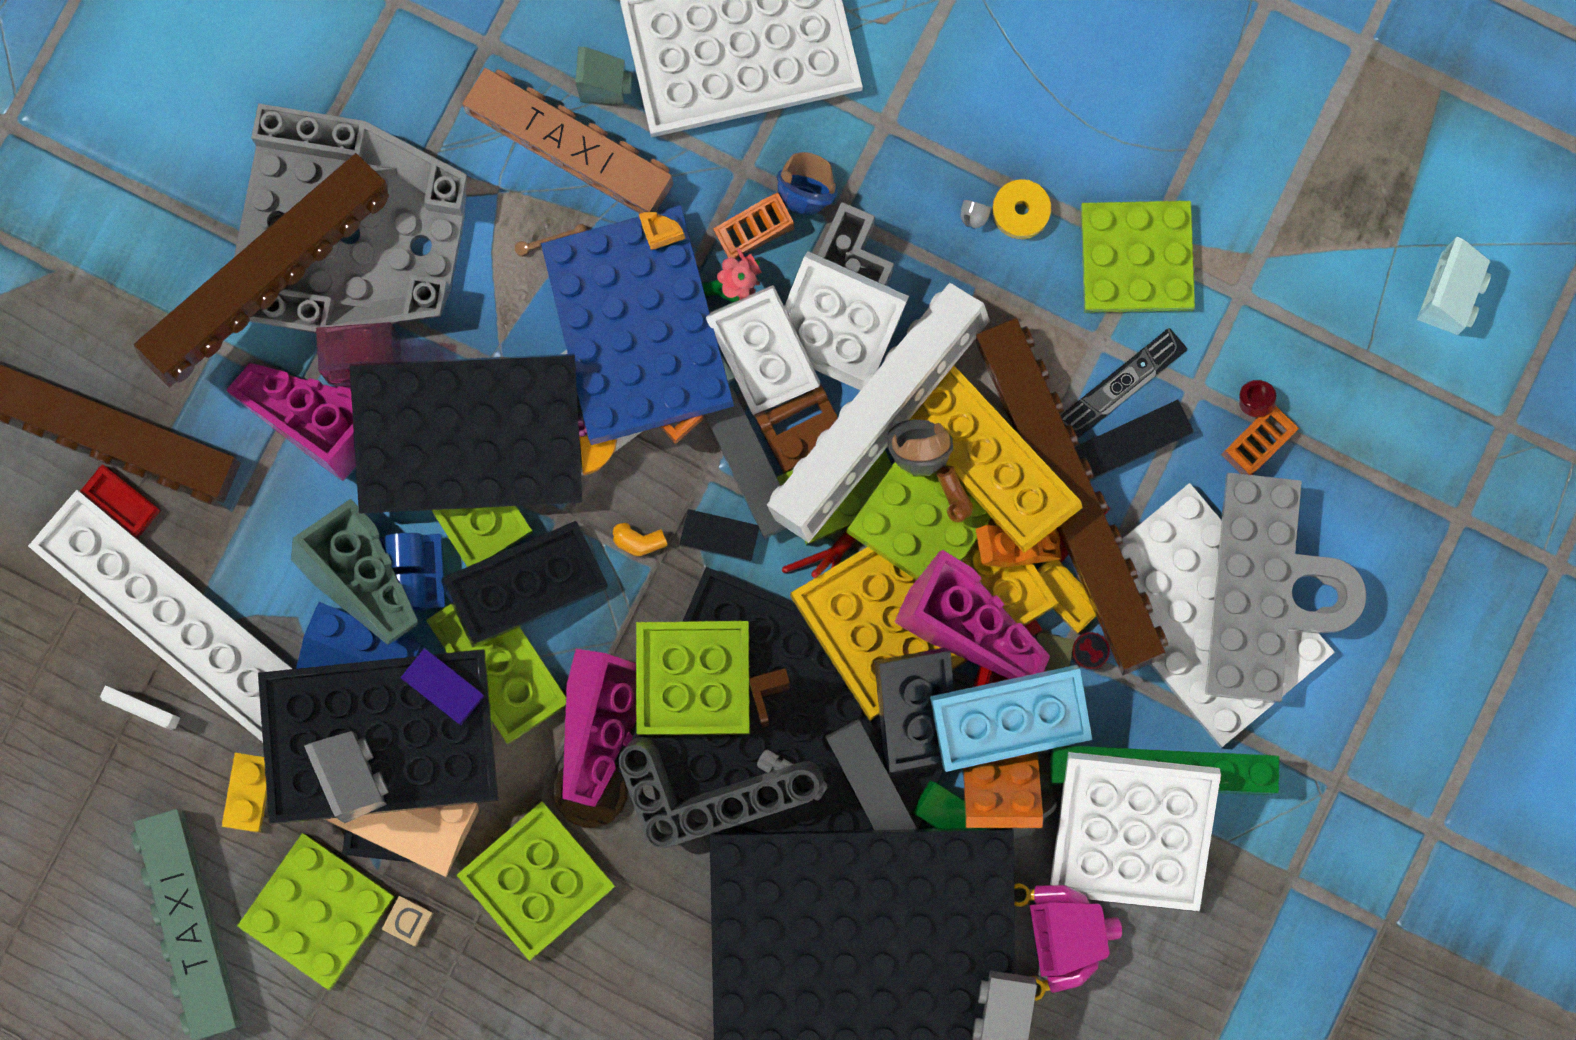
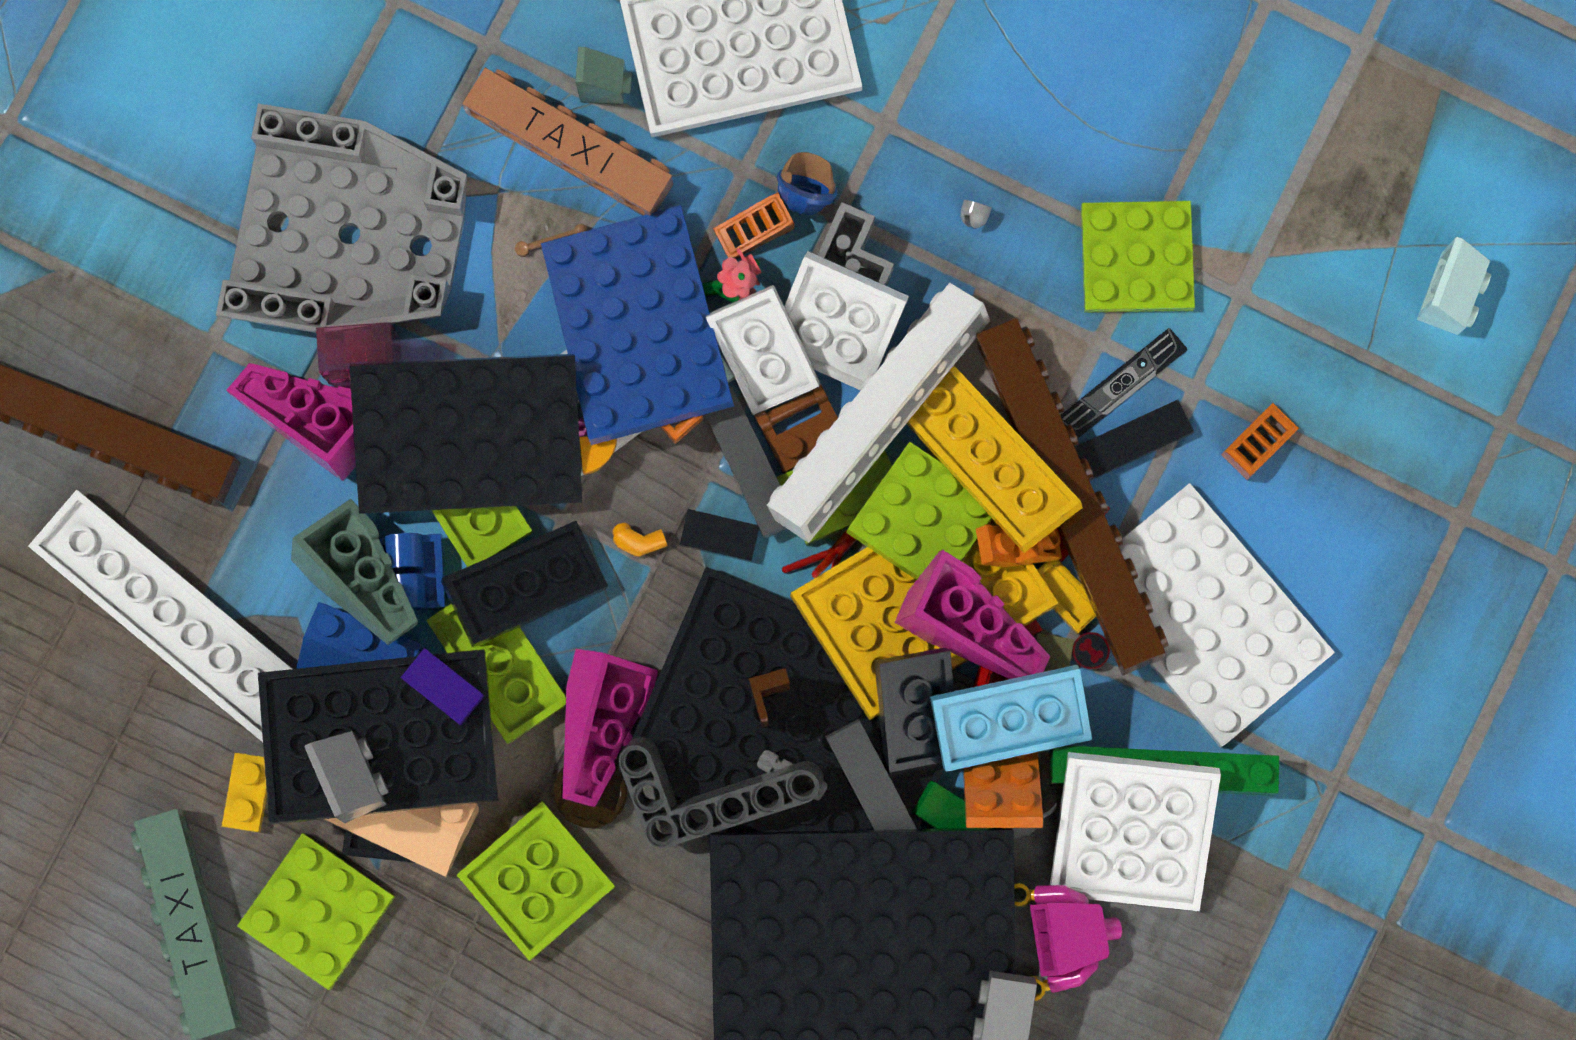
red tile [79,464,161,539] -> none
white tile [100,685,180,730] -> none
reddish brown brick [133,153,389,388] -> none
tan tile [382,896,434,947] -> none
lime plate [636,621,750,735] -> none
light orange tile [639,212,686,250] -> none
piece [887,419,953,476] -> none
dark orange arm [936,466,973,523] -> none
yellow piece [992,179,1051,239] -> none
light grey plate [1205,473,1366,703] -> none
dark red tile [1239,380,1277,417] -> none

